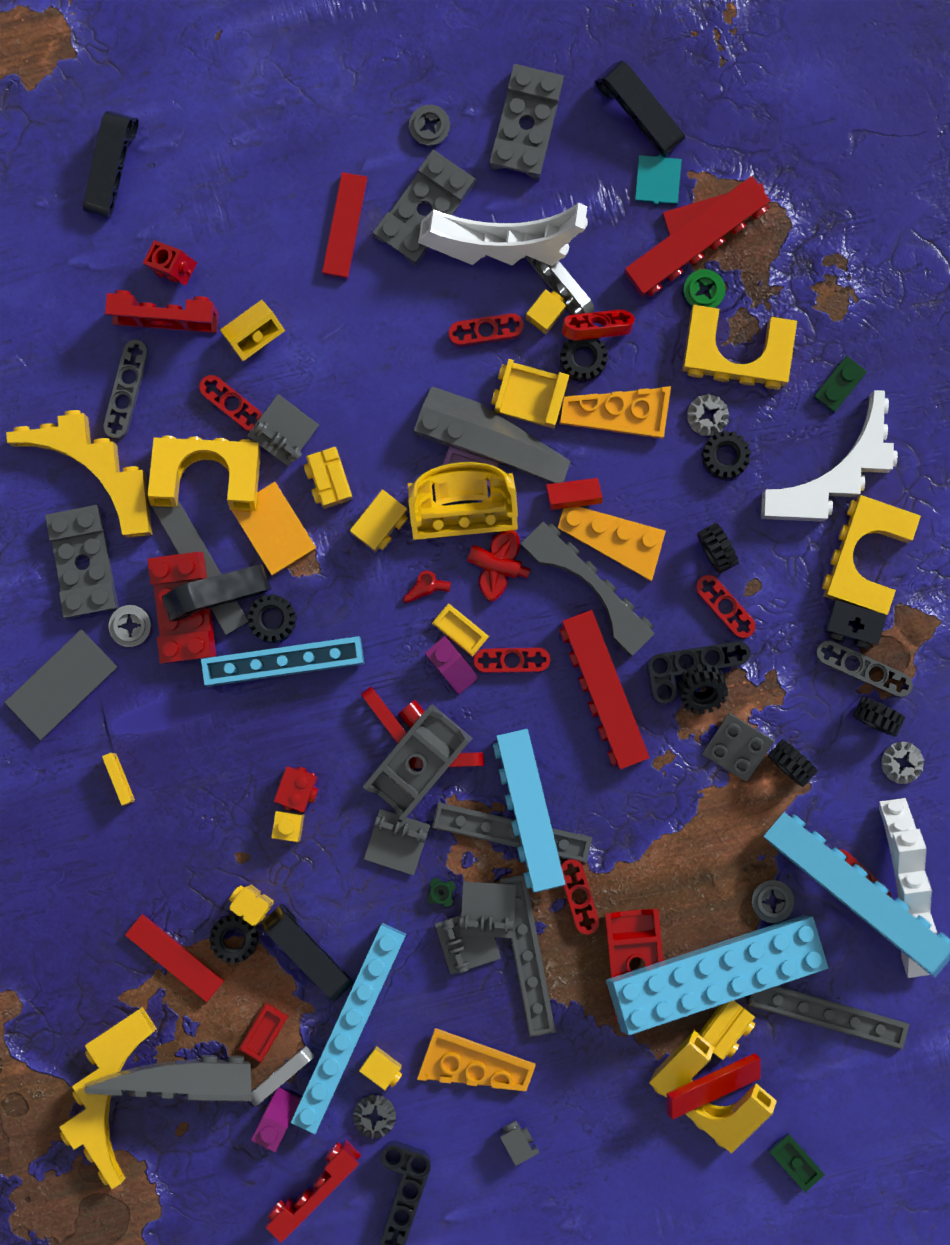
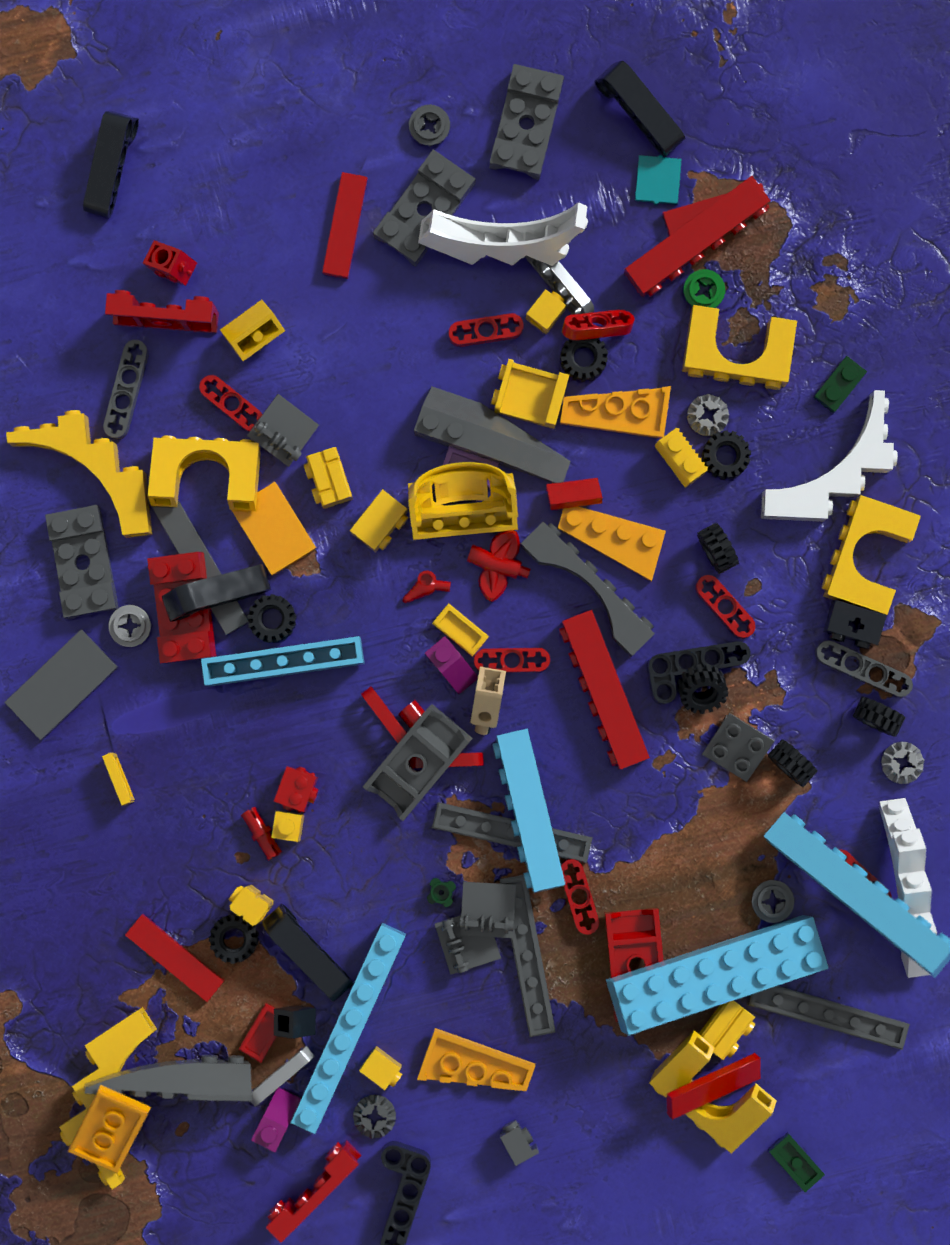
dark grey hinge [364,809,430,875] -> none
none -> light orange tile [68,1085,150,1173]
none -> red pin [241,807,283,861]
none -> black brick [274,1005,316,1039]
none -> tan torso [470,667,506,735]
none -> yellow brick [655,428,708,488]

